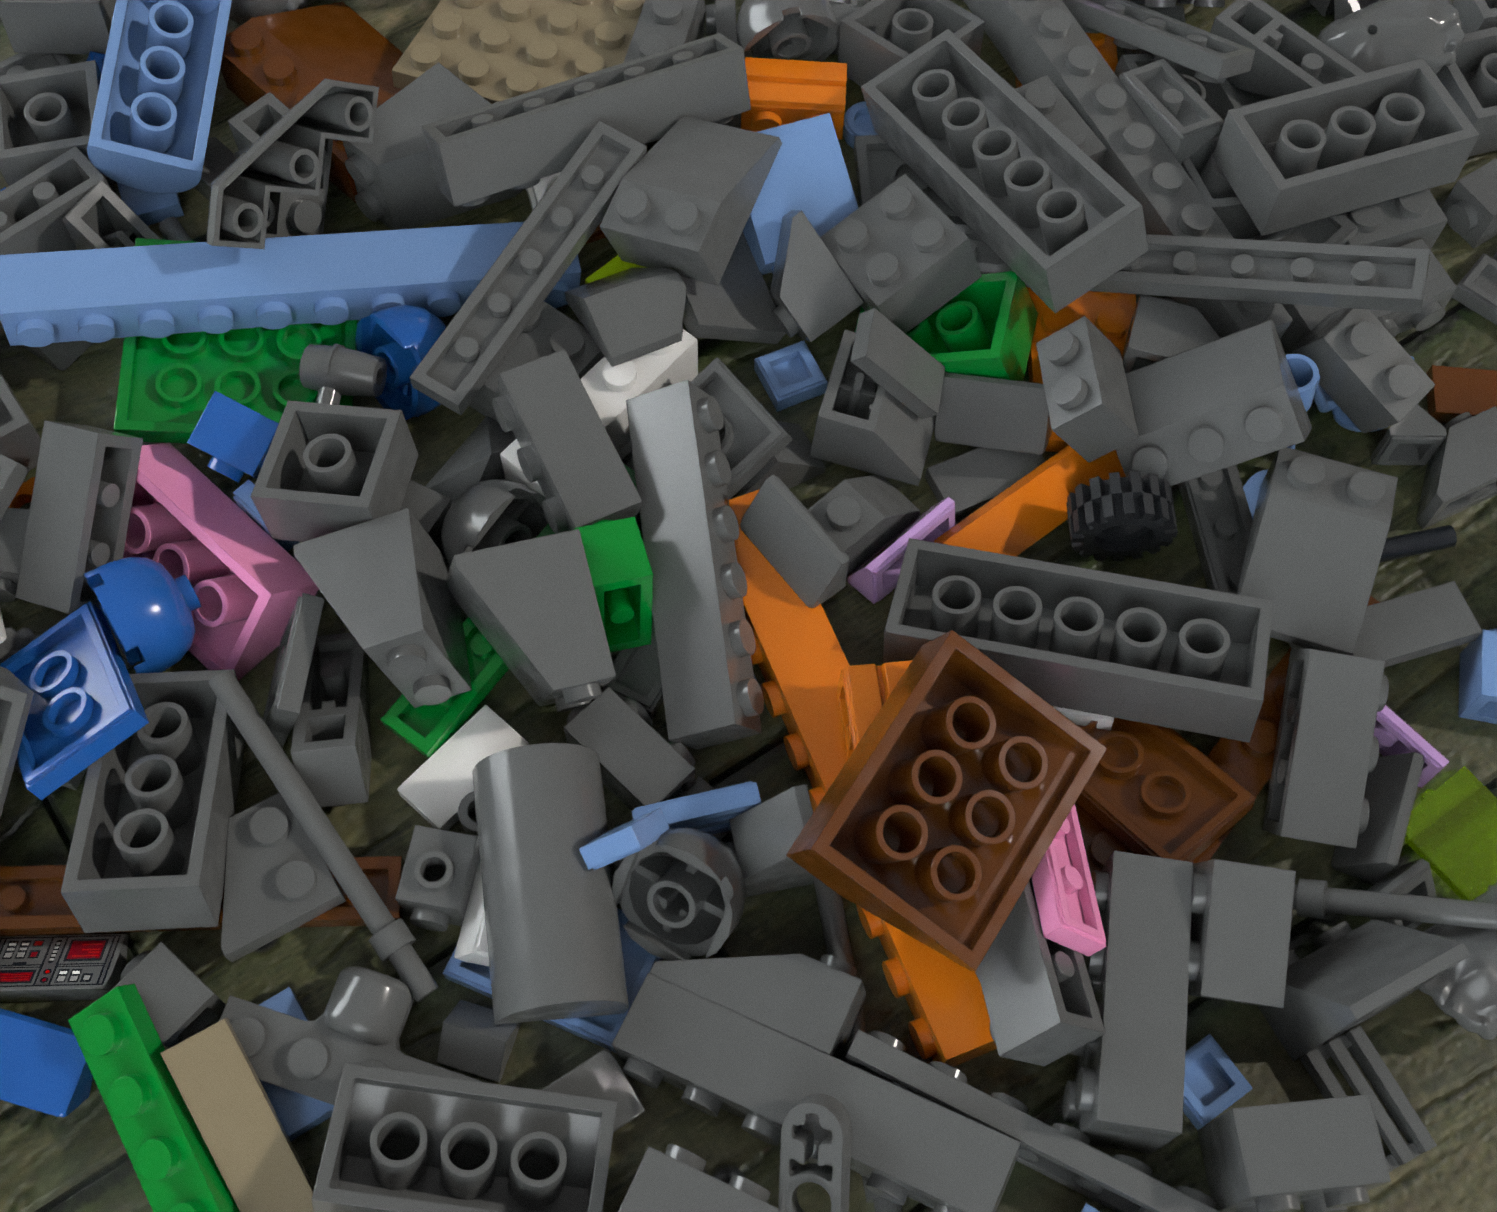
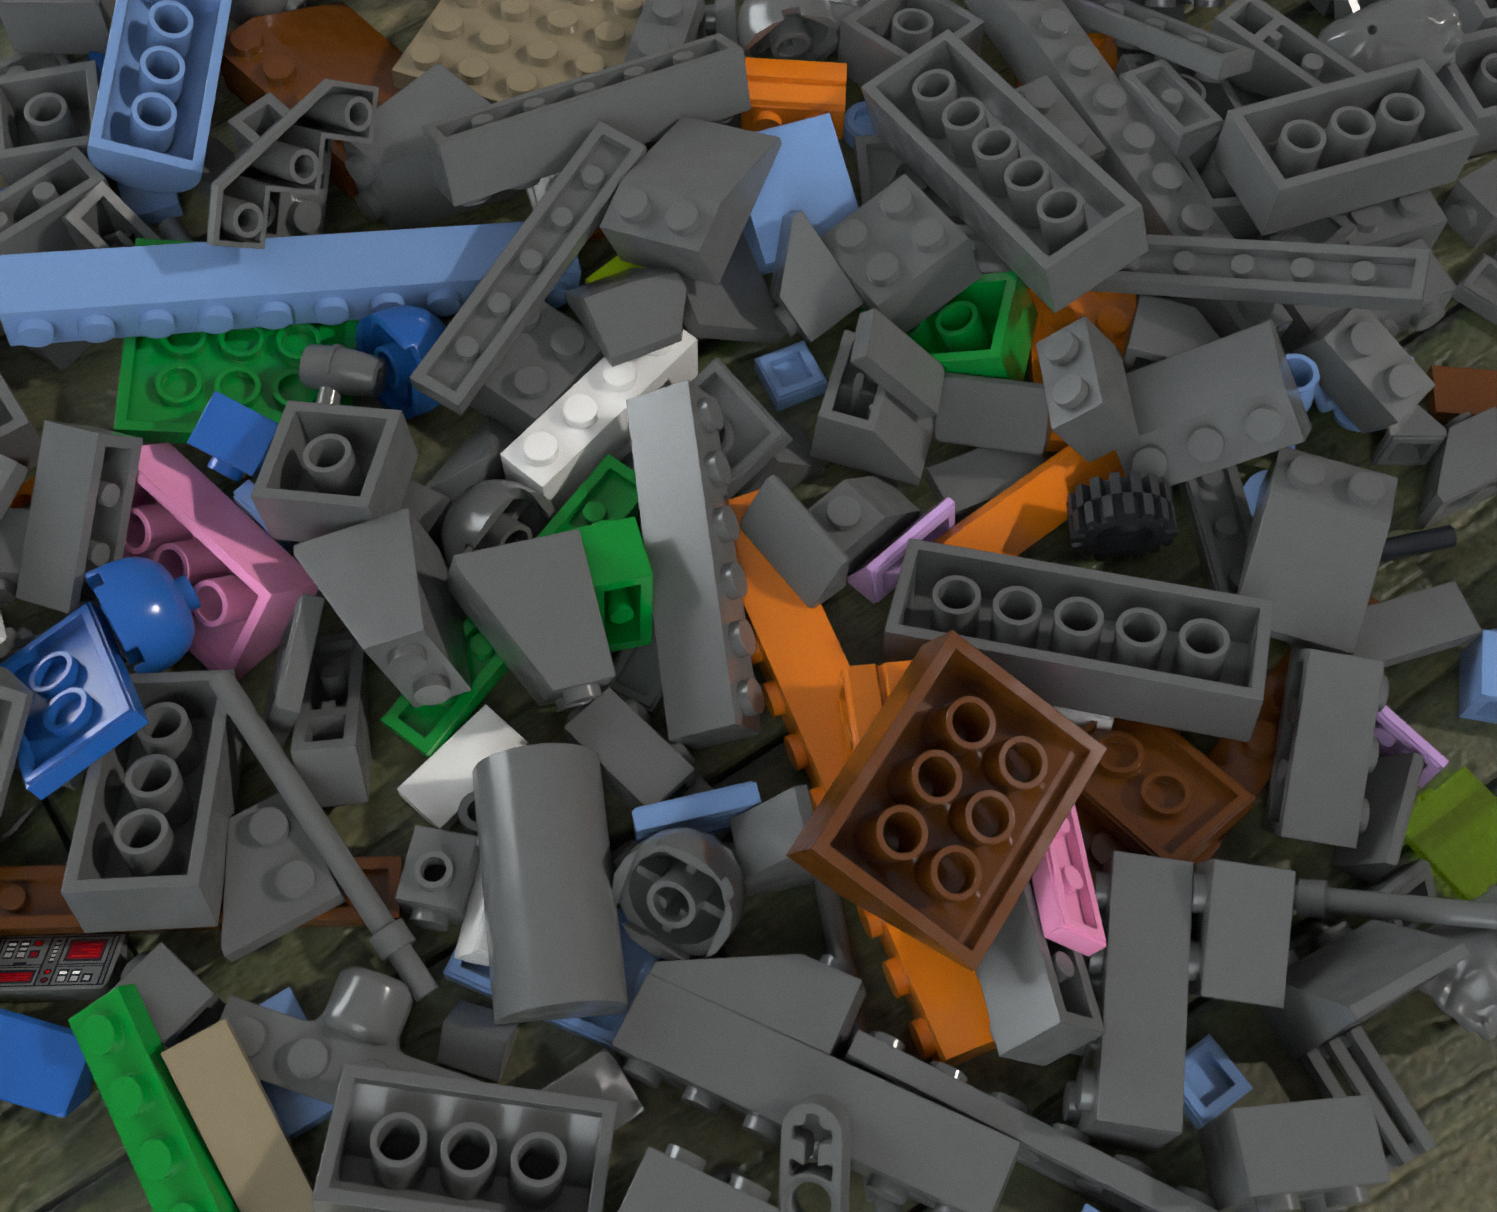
dark grey brick [492,349,642,534] -> none
medium blue tile [579,808,670,870] -> none

